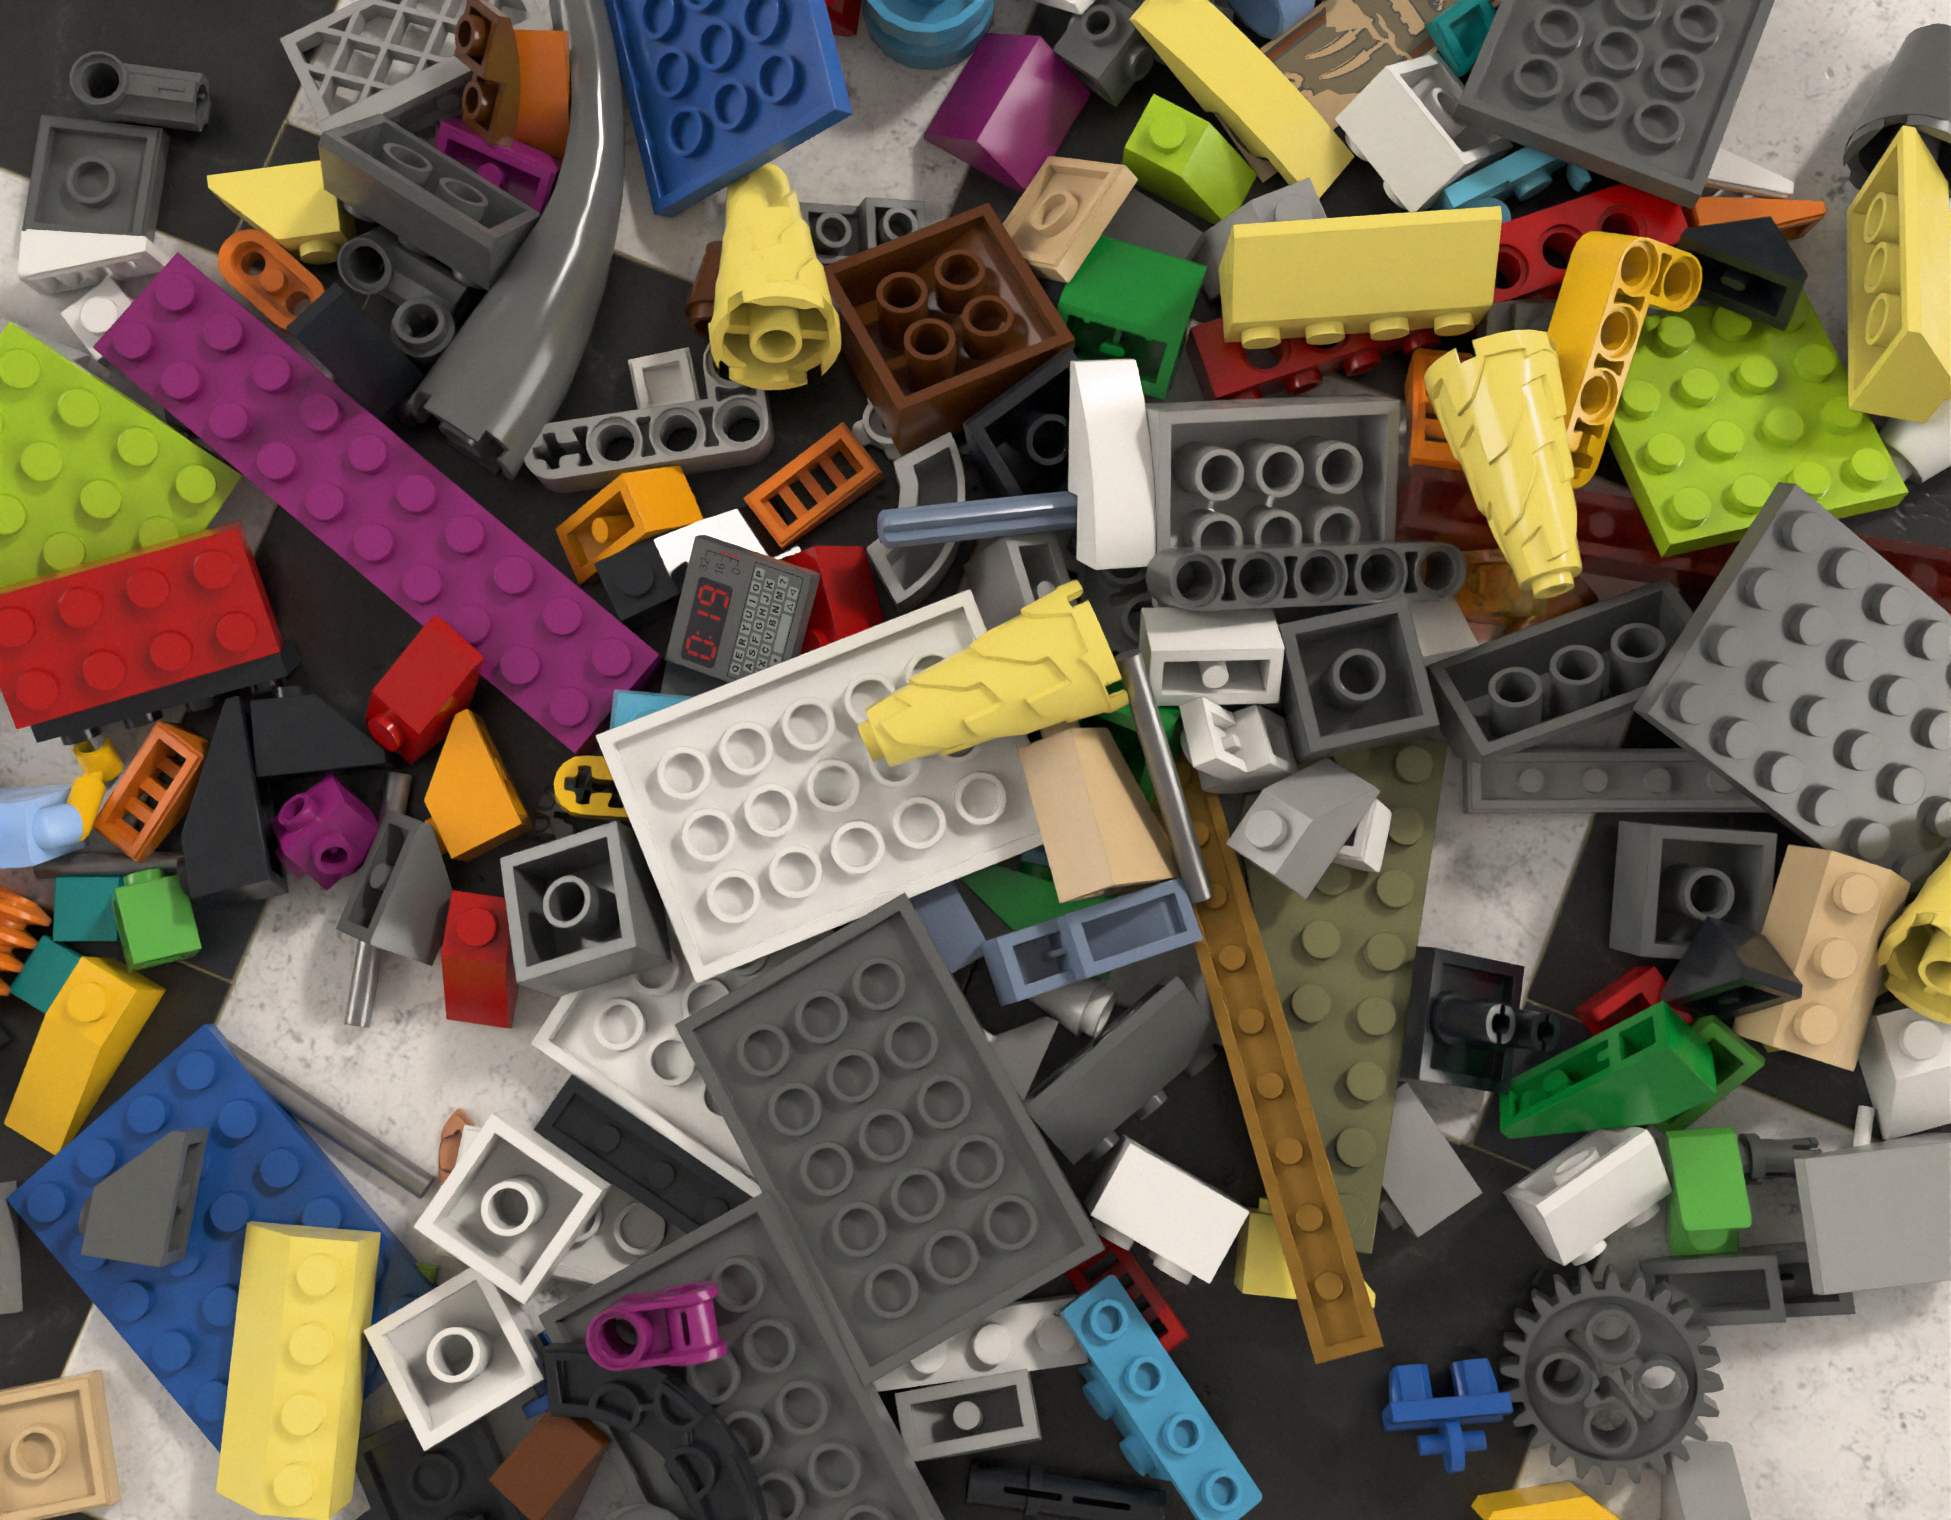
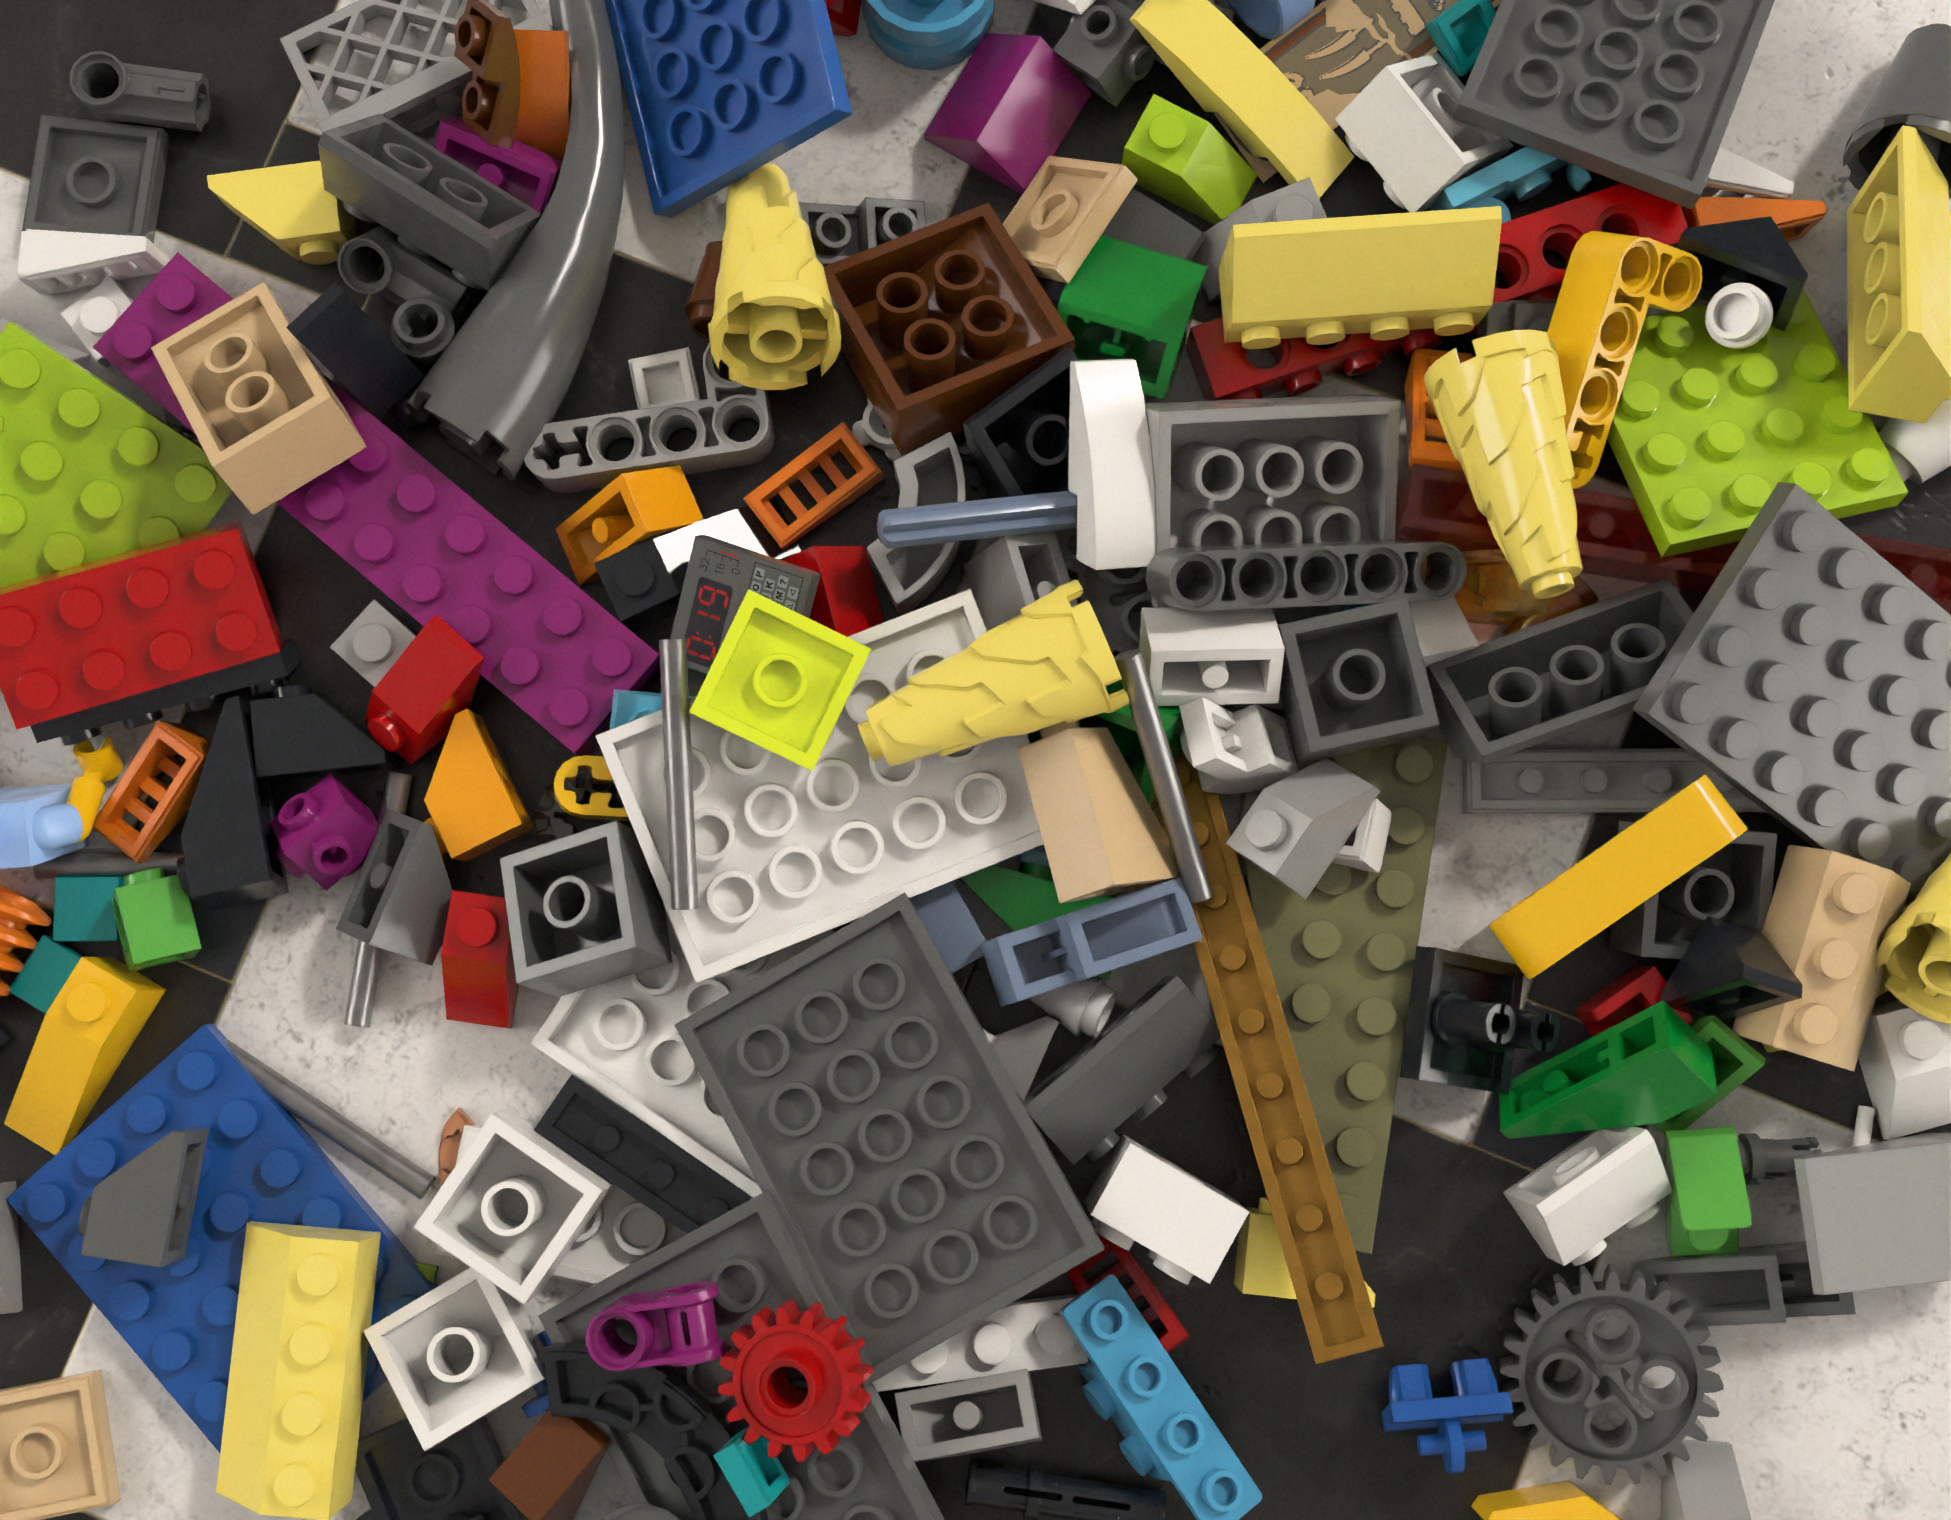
orange plate [218,229,327,337] -> none
light grey slope [1378,1080,1483,1238] -> none
none -> tan slope [151,282,367,515]
none -> light grey brick [330,600,418,687]
none -> flat silver bar [659,639,699,910]
none -> neon yellow plate [689,589,871,771]
none -> teal tile [713,1426,790,1518]
none -> red gear [718,1299,874,1462]
none -> yellow beam [1488,774,1748,980]
none -> white plate [1705,283,1773,349]

